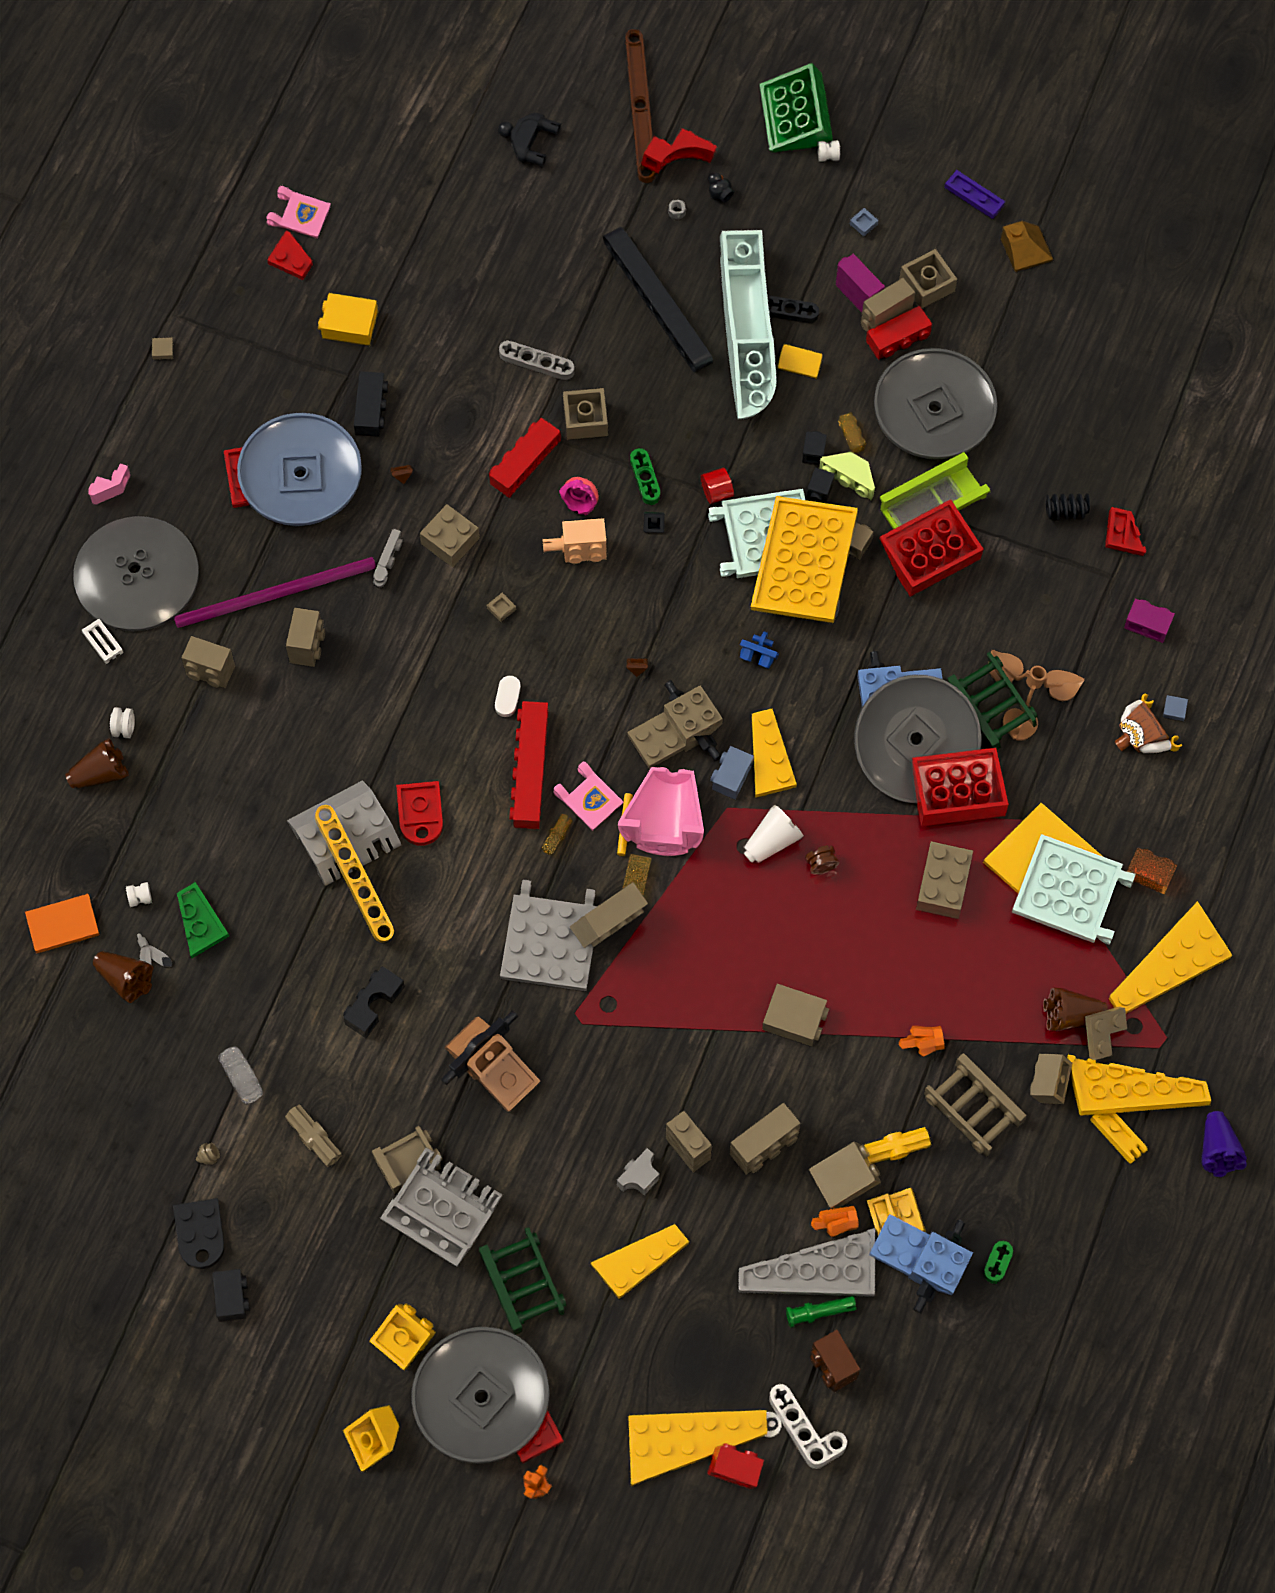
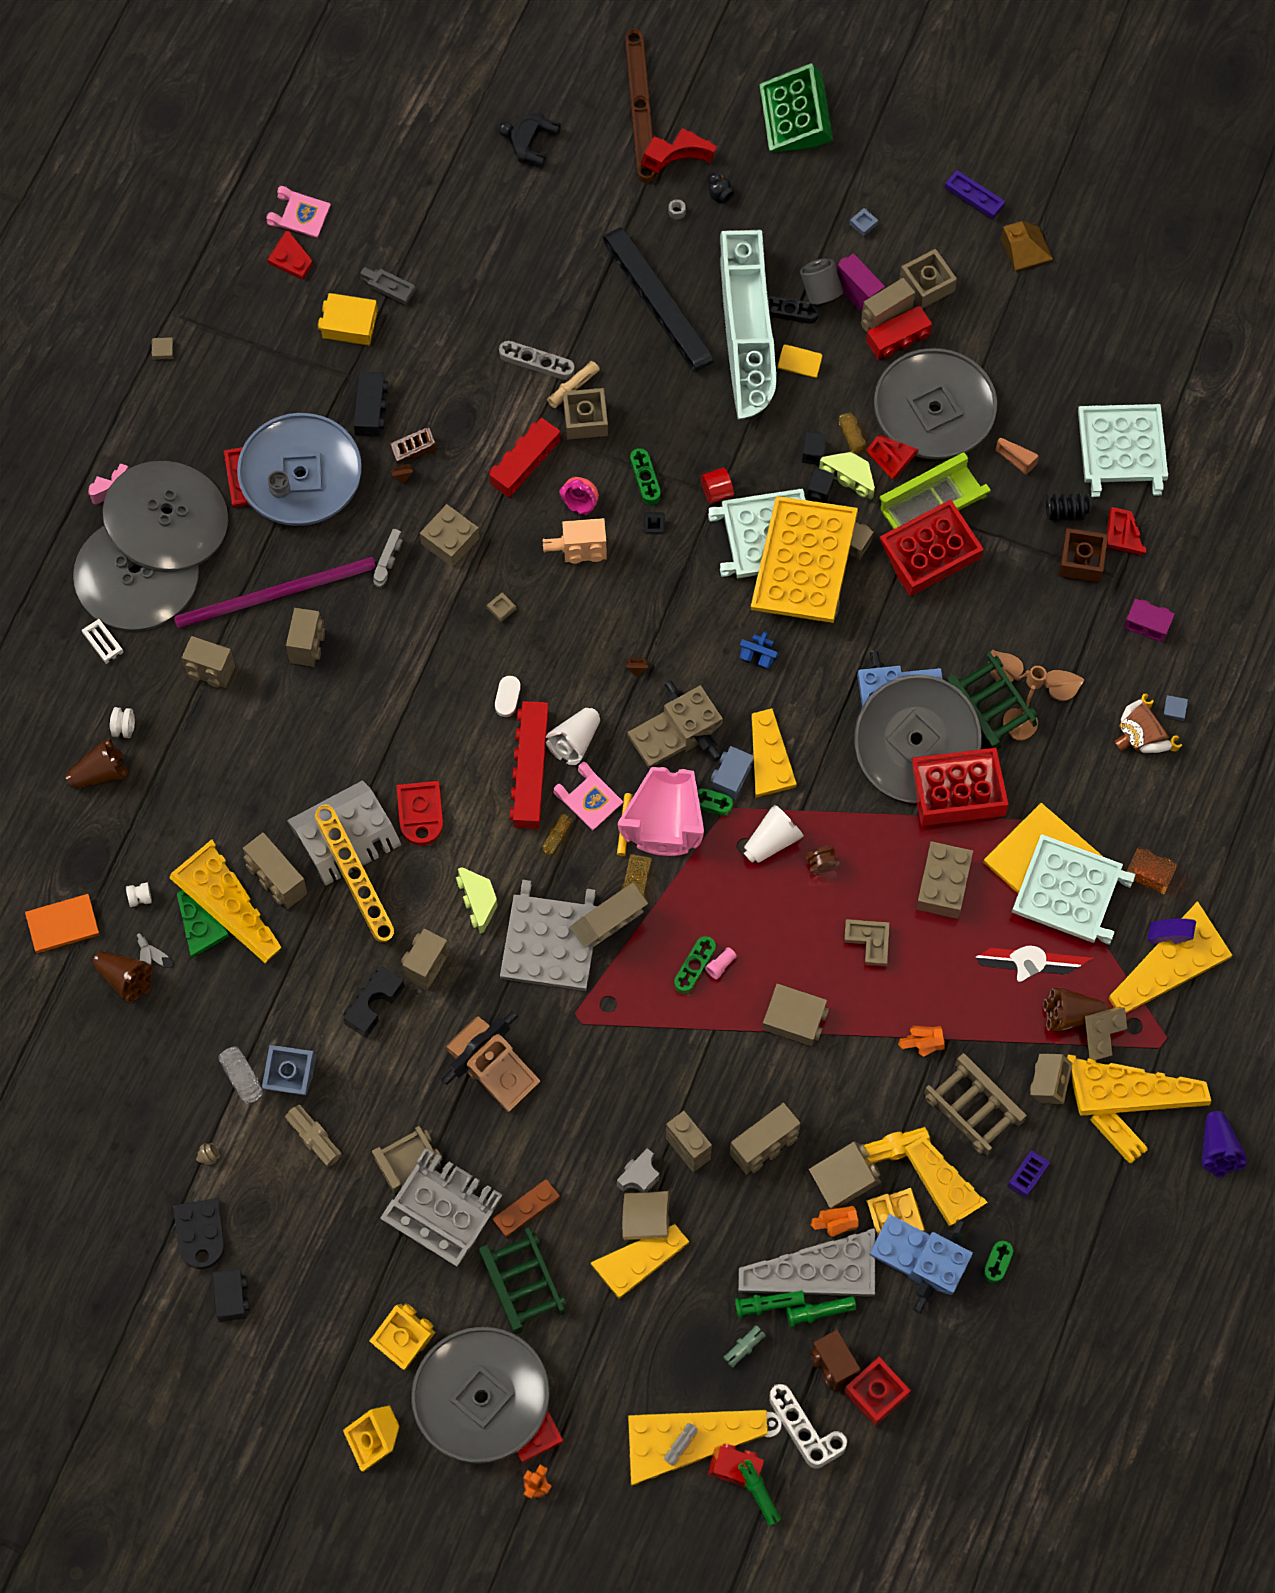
white wheel [818,140,840,162] -> none
none -> dark grey dish [103,461,228,571]
none -> yellow wing [169,840,281,964]
none -> dark tan brick [243,832,308,909]
none -> sand blue slope [262,1045,317,1095]
none -> dark grey wheel [268,470,290,498]
none -> dark grey hinge [360,267,416,305]
none -> reddish brown slope [390,427,436,463]
none -> dark tan brick [401,929,449,990]
none -> yellowish green slope [456,868,497,933]
none -> dark orange plate [492,1179,560,1238]
none -> white cone [546,708,600,765]
none -> tan pin [547,361,600,408]
none -> dark tan slope [623,1191,670,1240]
none -> light grey axle [664,1423,698,1466]
none -> green beam [674,936,716,994]
none -> green beam [697,788,733,816]
none -> bright pink pin [705,947,737,979]
none -> sand green pin [723,1325,766,1367]
none -> green pin [735,1290,805,1318]
none -> green pin [738,1460,781,1525]
none -> dark grey piece [800,259,844,304]
none -> dark tan plate [844,919,889,966]
none -> red brick [844,1357,910,1426]
none -> red wing [866,435,919,479]
none -> yellow wing [903,1136,988,1226]
none -> sticker [976,946,1093,982]
none -> nougat slope [995,438,1039,475]
none -> dark purple slope [1007,1150,1050,1199]
none -> reddish brown brick [1059,528,1108,583]
none -> light aqua plate [1078,404,1168,497]
none -> dark purple slope [1147,919,1196,945]

